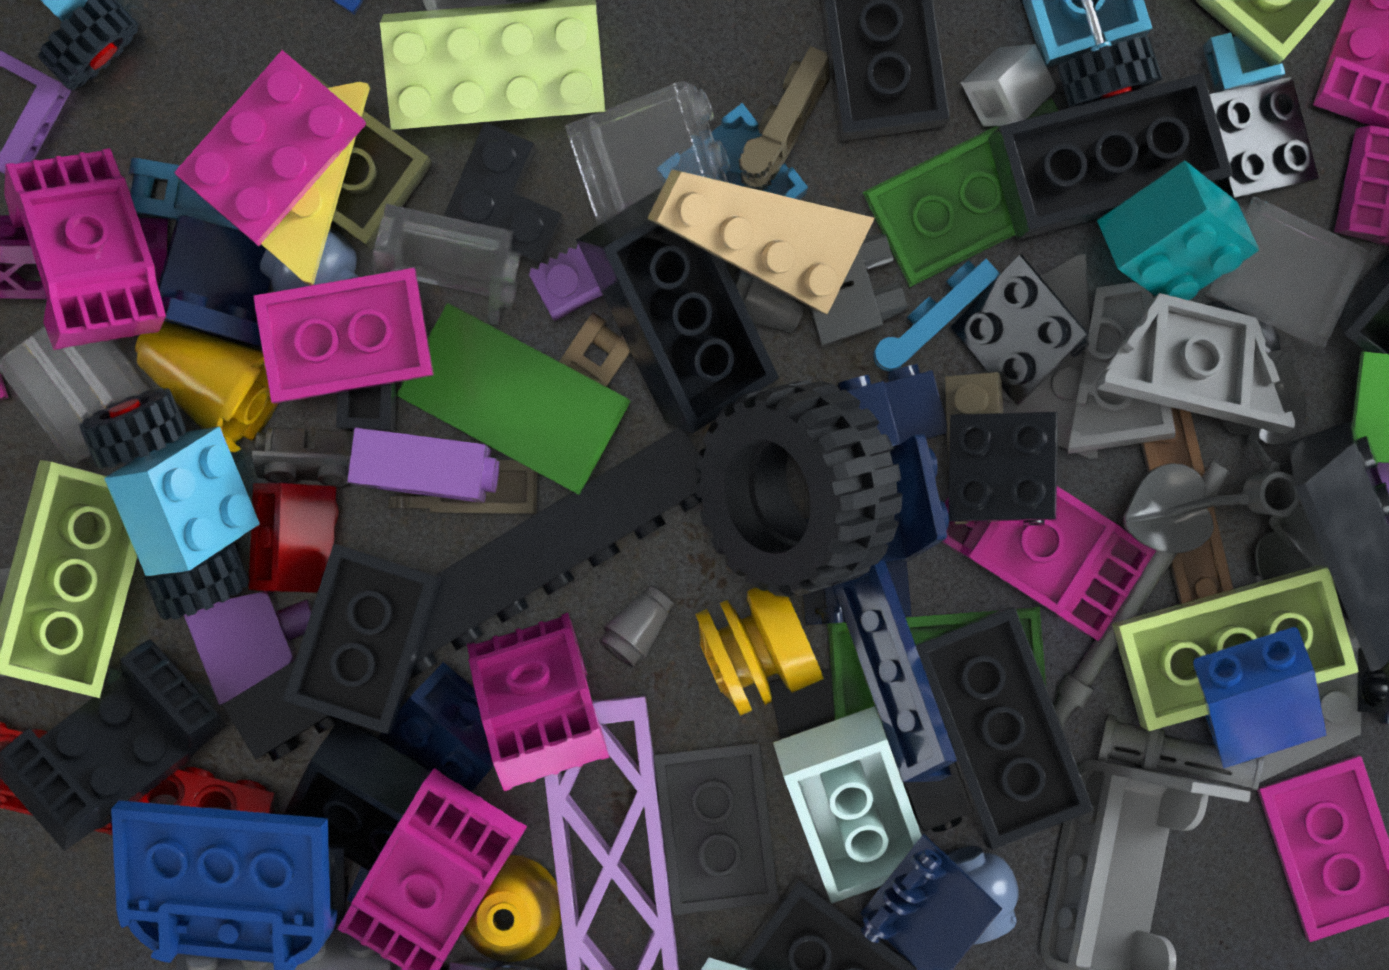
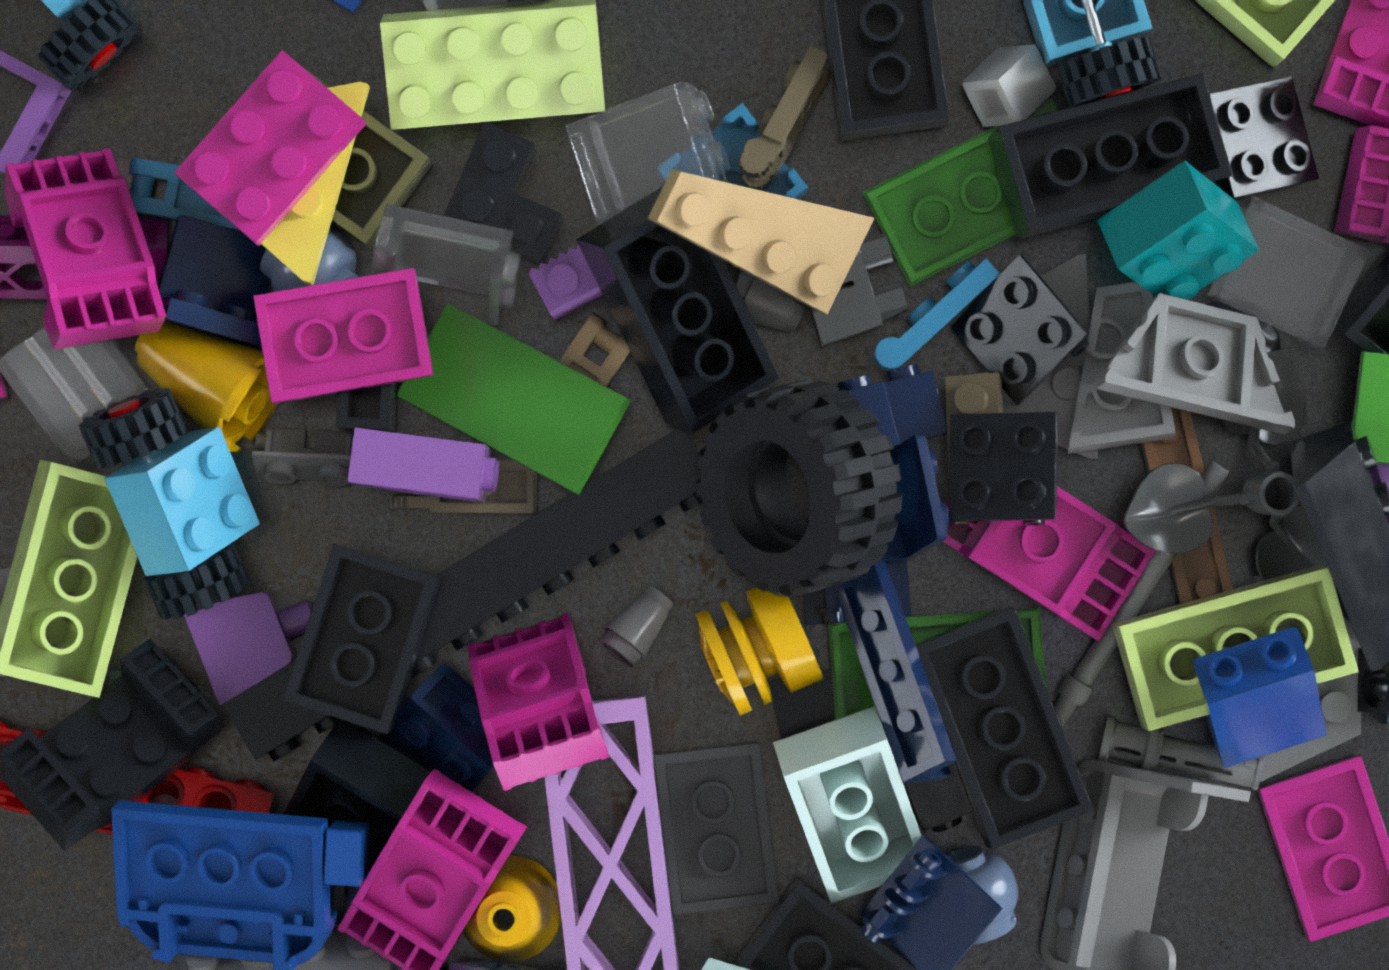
red brick [248,483,338,593] -> none
medium azure panel [1203,32,1285,92] -> none
none -> blue piece [324,820,370,887]

